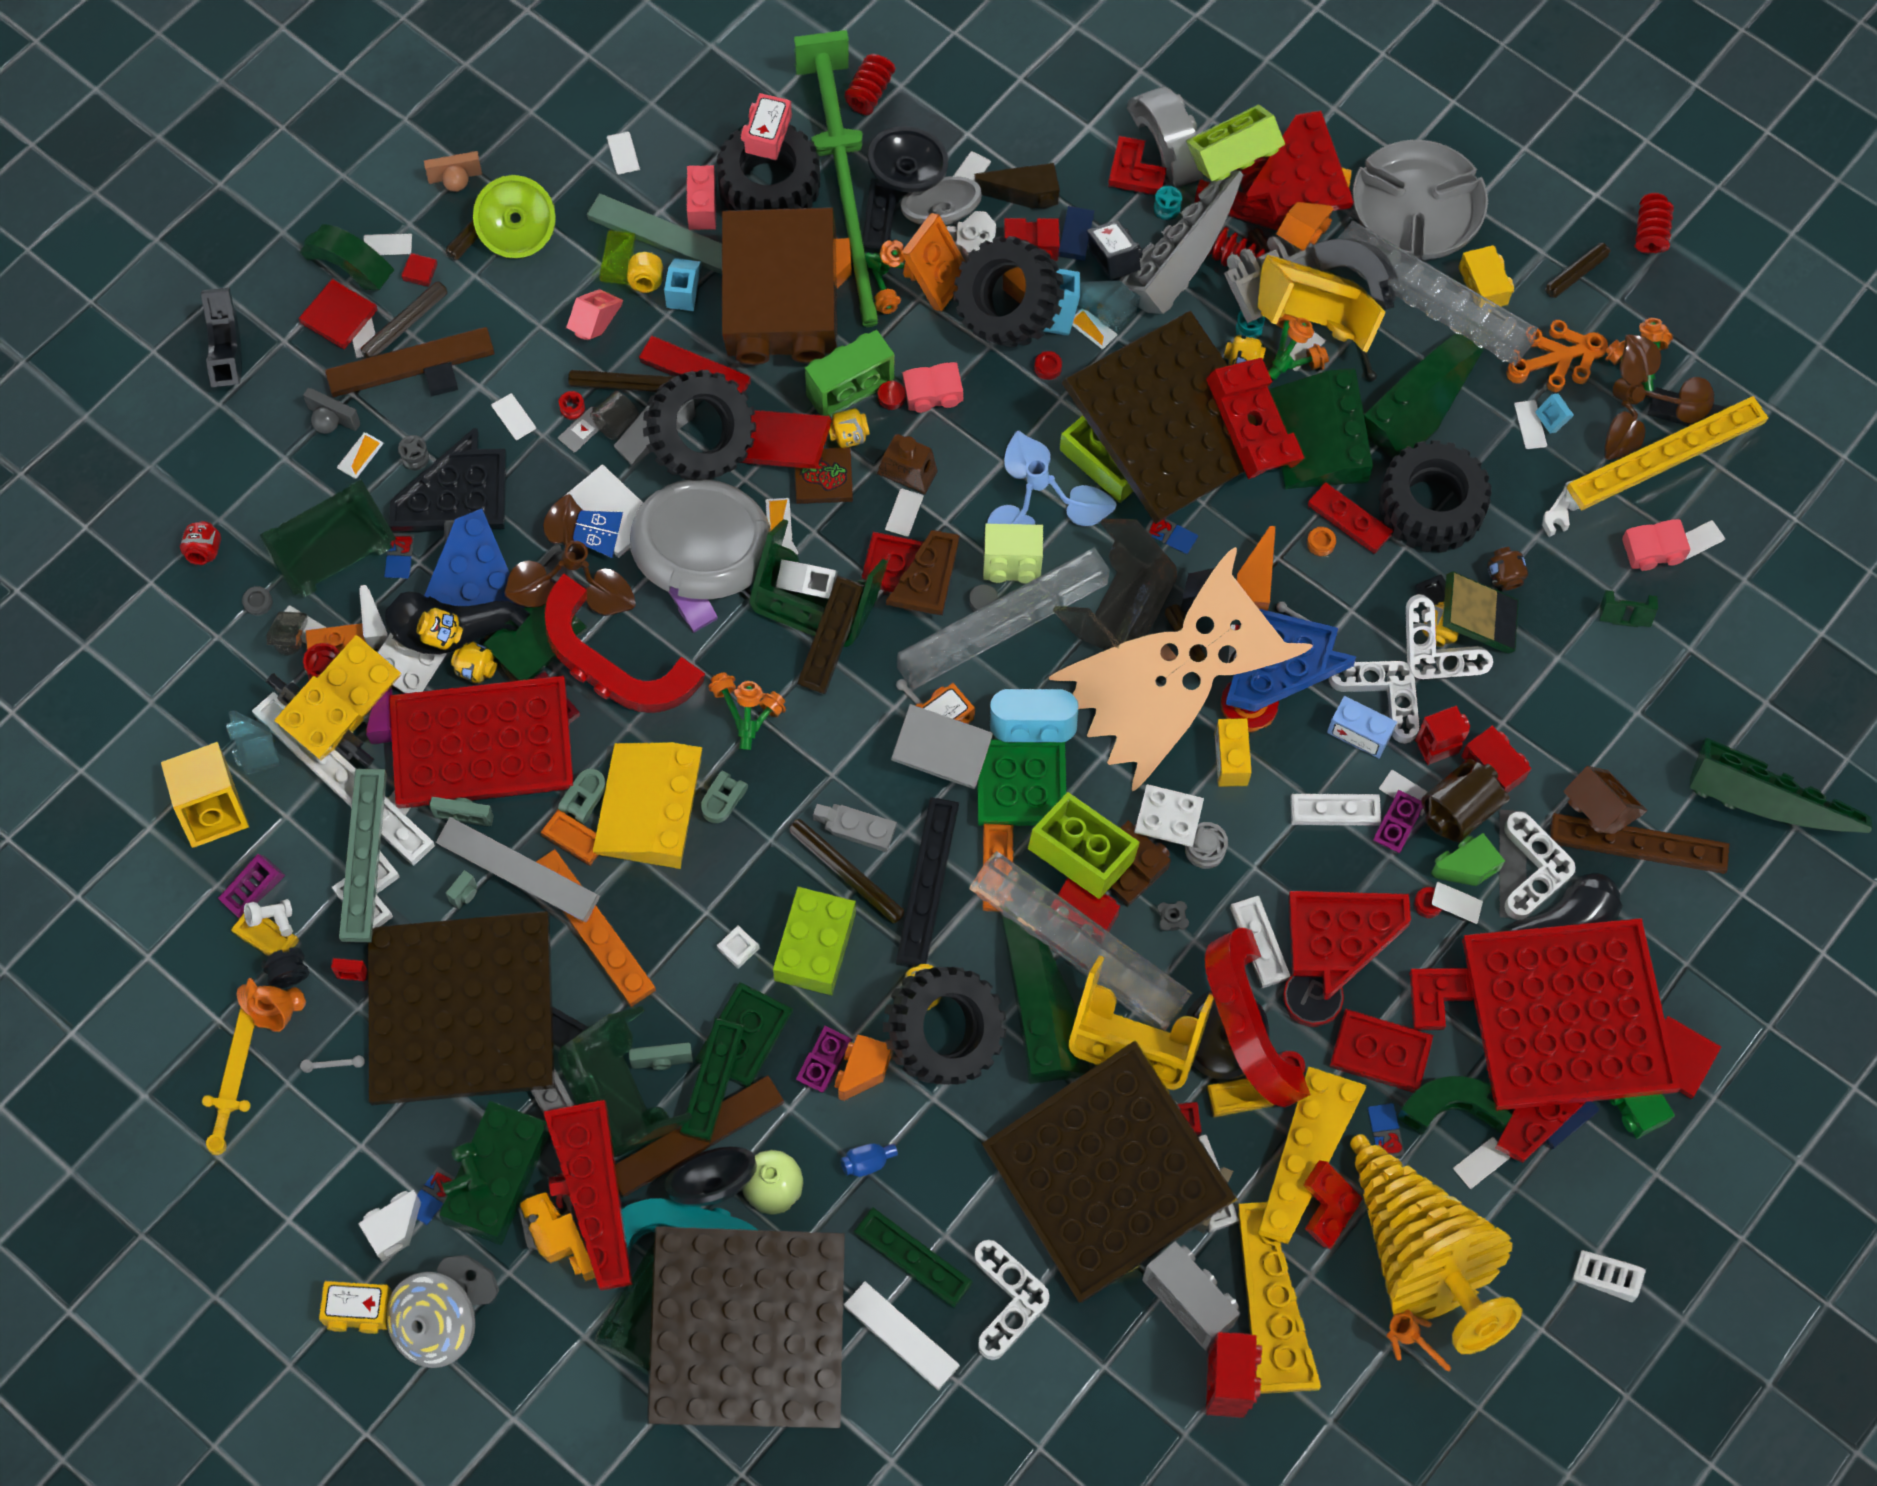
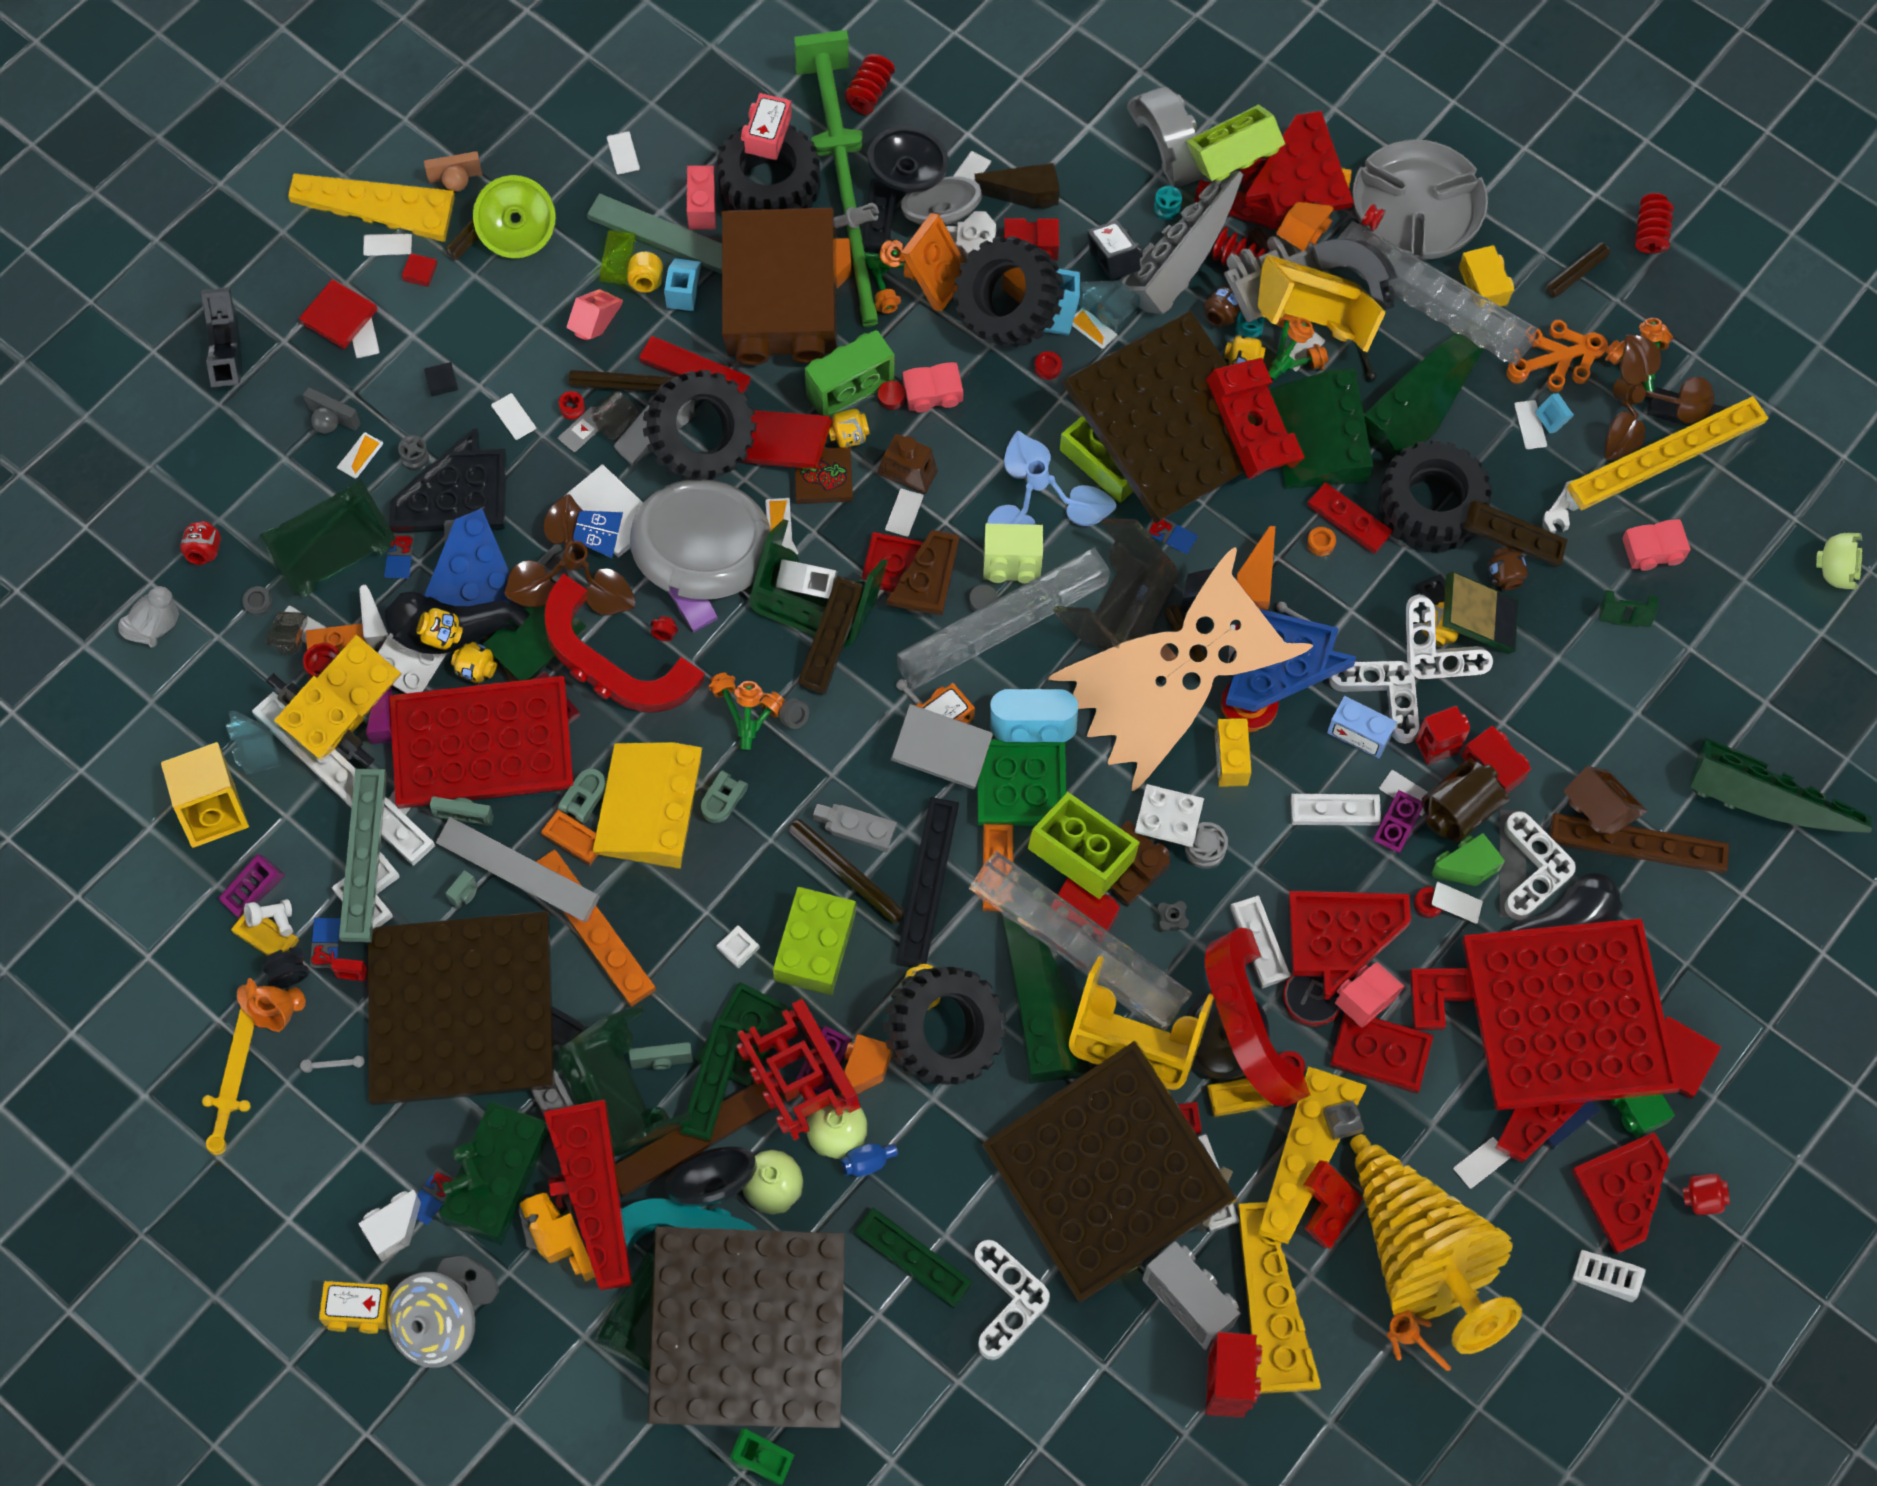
dark green arch [300,224,394,290] -> none
reddish brown tile [325,327,495,397] -> none
dark brown axle [360,281,448,358] -> none
white tile [844,1282,960,1391] -> none
dark blue tile [1059,206,1095,261] -> none
red plate [1108,136,1167,195] -> none
sticker [1368,1103,1405,1156] -> none
dark green arch [1397,1076,1513,1135] -> none
white sticker [1685,520,1725,560] -> none
none -> light grey hair [118,586,179,648]
none -> yellow wing [288,173,455,242]
none -> sticker [310,918,341,968]
none -> red plate [651,616,678,642]
none -> green slope [729,1428,794,1485]
none -> red fence [736,998,861,1141]
none -> dark grey tile [779,698,809,729]
none -> yellowish green cylinder [806,1096,867,1159]
none -> light grey pin [834,203,879,229]
none -> reddish brown head [1204,286,1241,327]
none -> dark grey tile [1323,1100,1364,1140]
none -> coral brick [1335,962,1404,1027]
none -> red bush [1361,204,1385,232]
none -> dark brown tile [1464,500,1568,567]
none -> red plate [1571,1132,1670,1255]
none -> red head [1683,1173,1730,1215]
none -> yellowish green cylinder [1816,532,1862,590]

